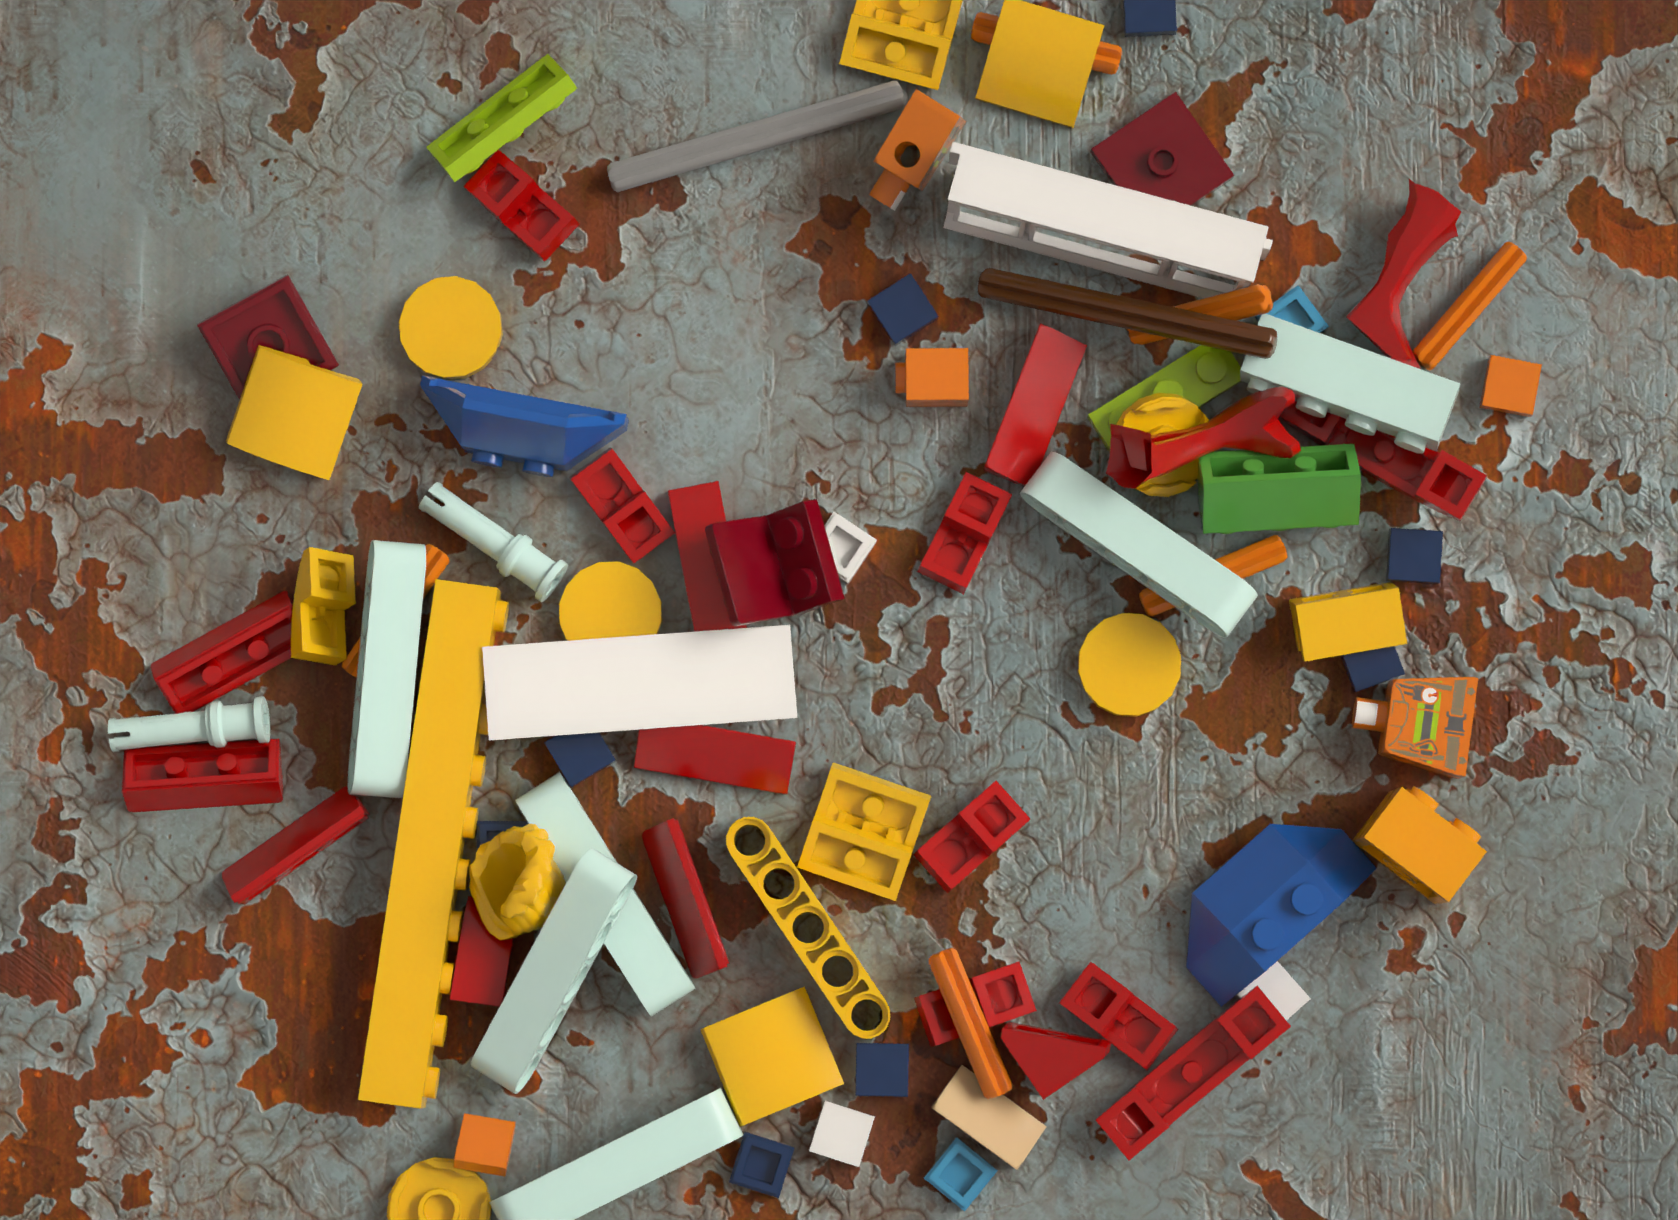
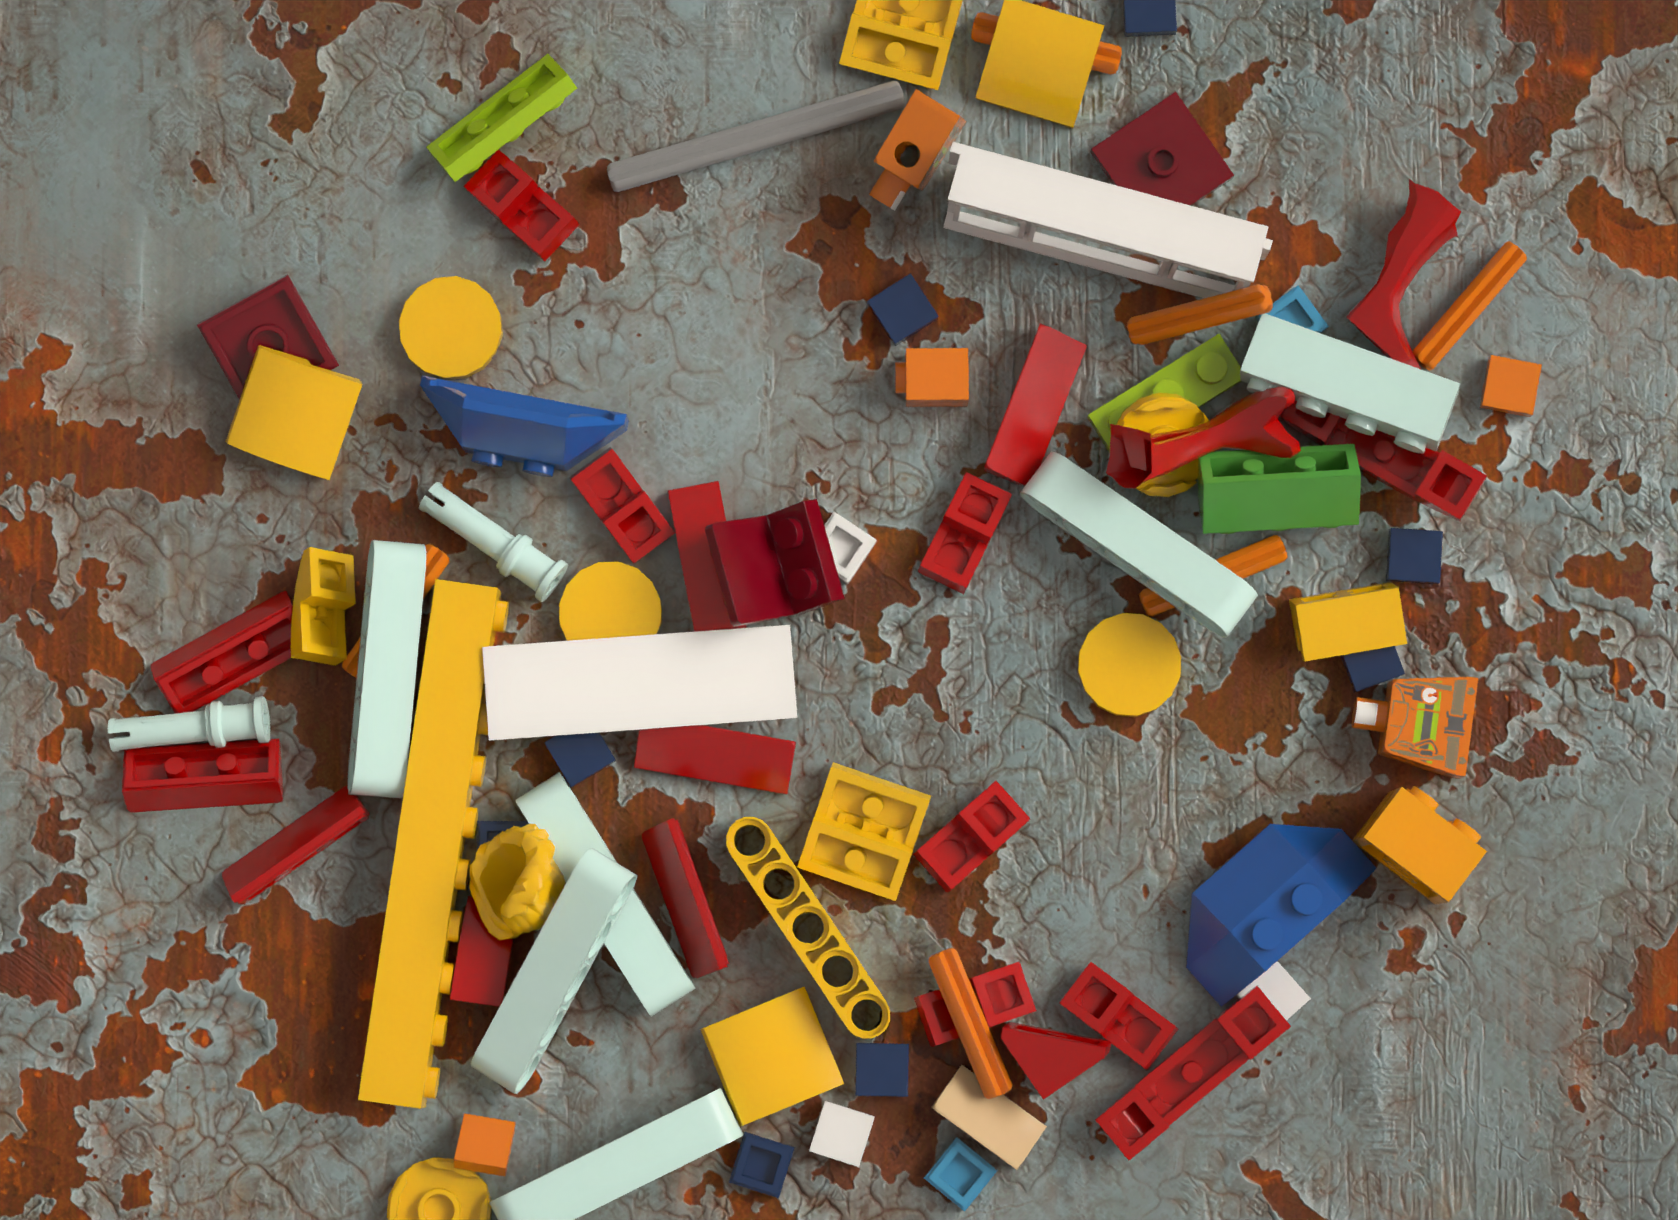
reddish brown axle [978,268,1277,359] -> none

